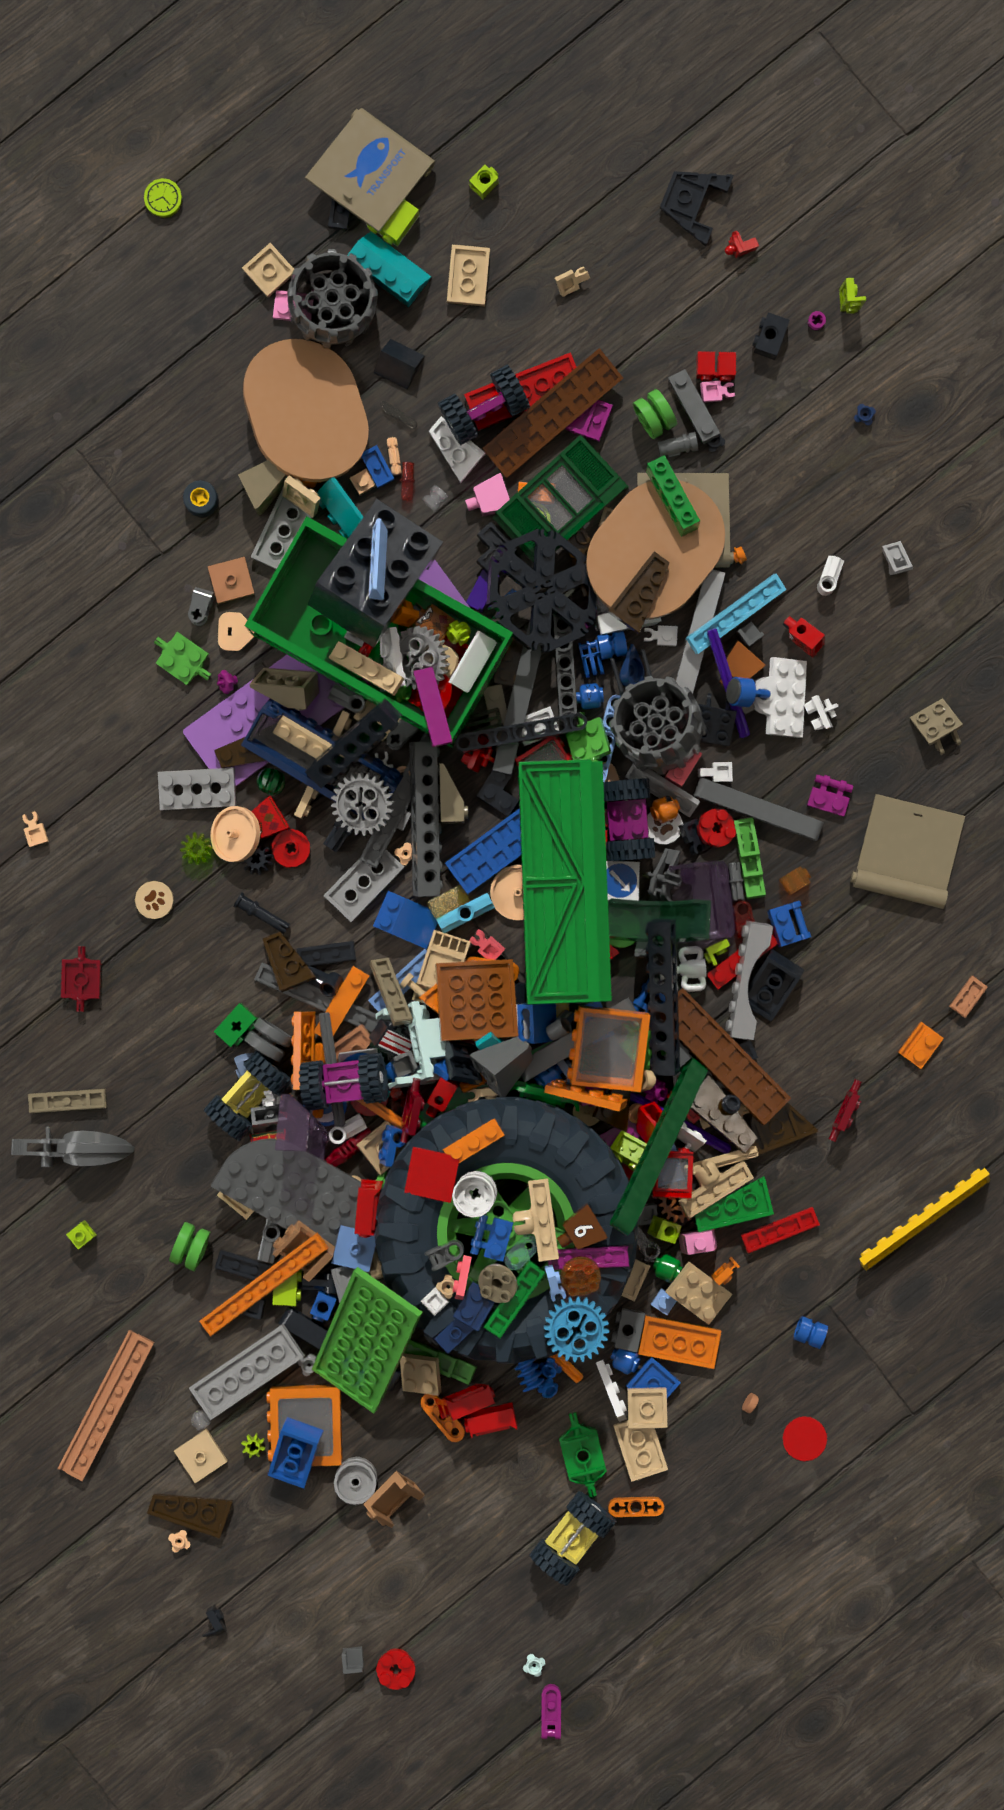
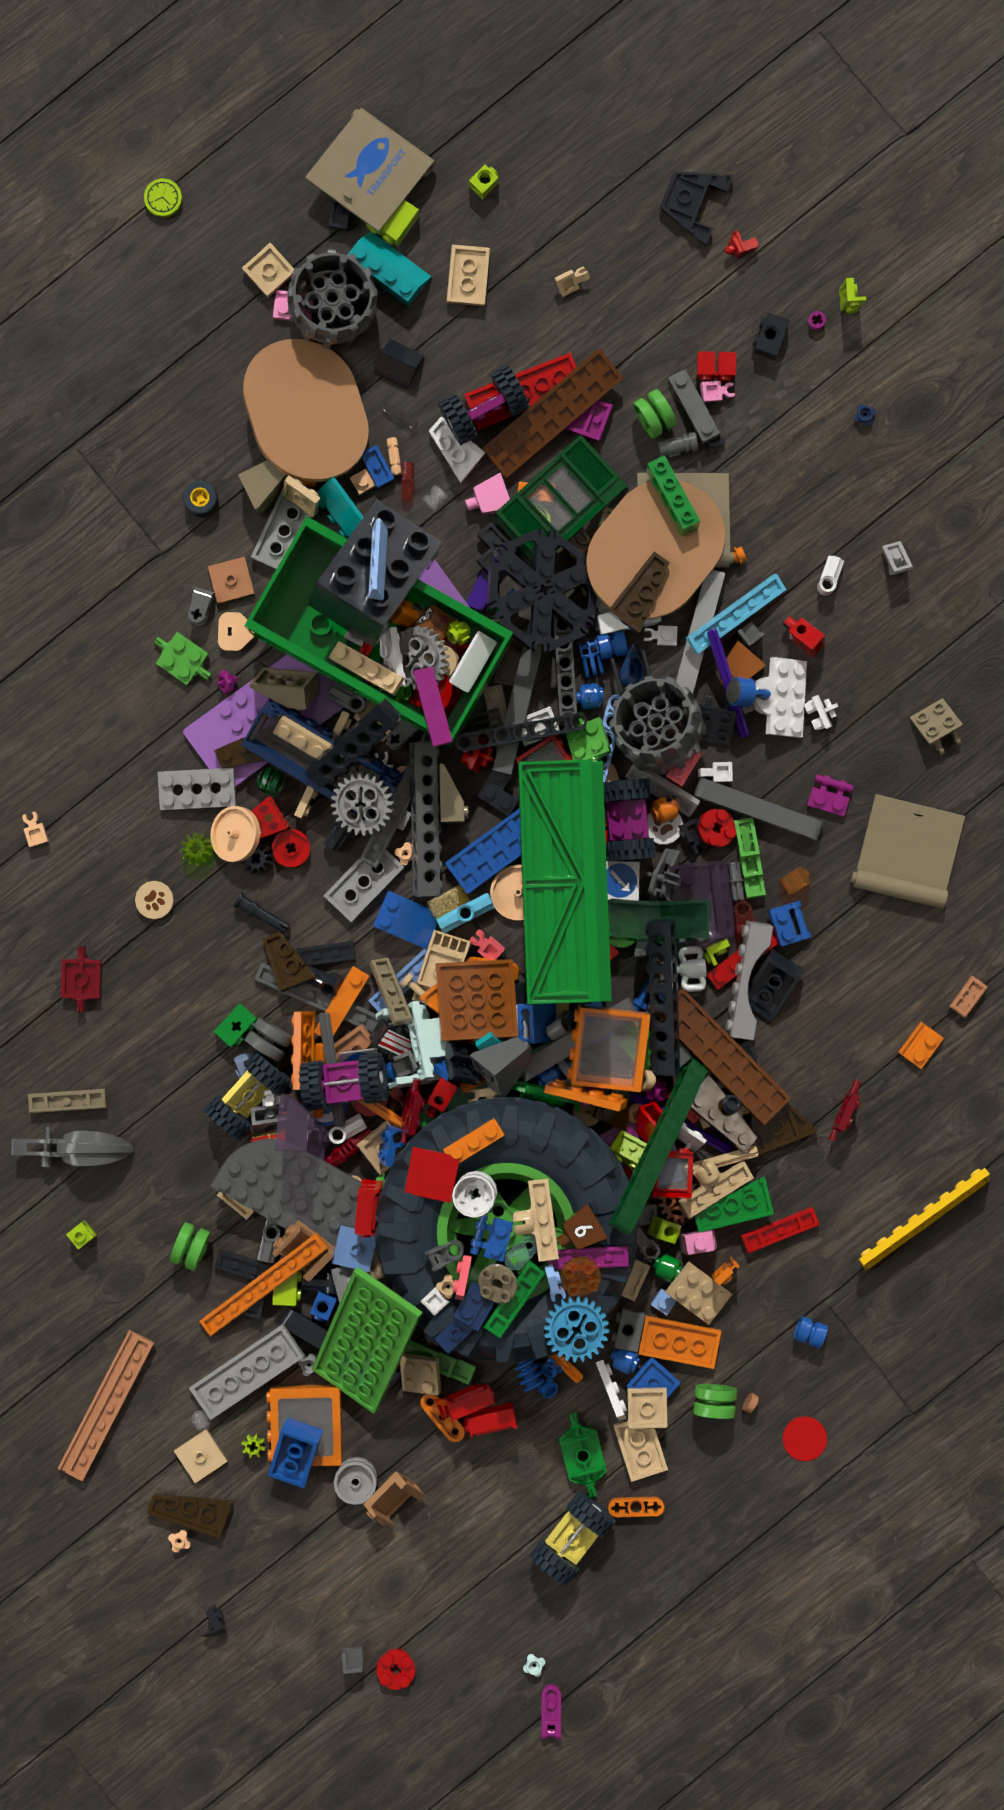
none -> bright green wheel [693,1384,737,1419]

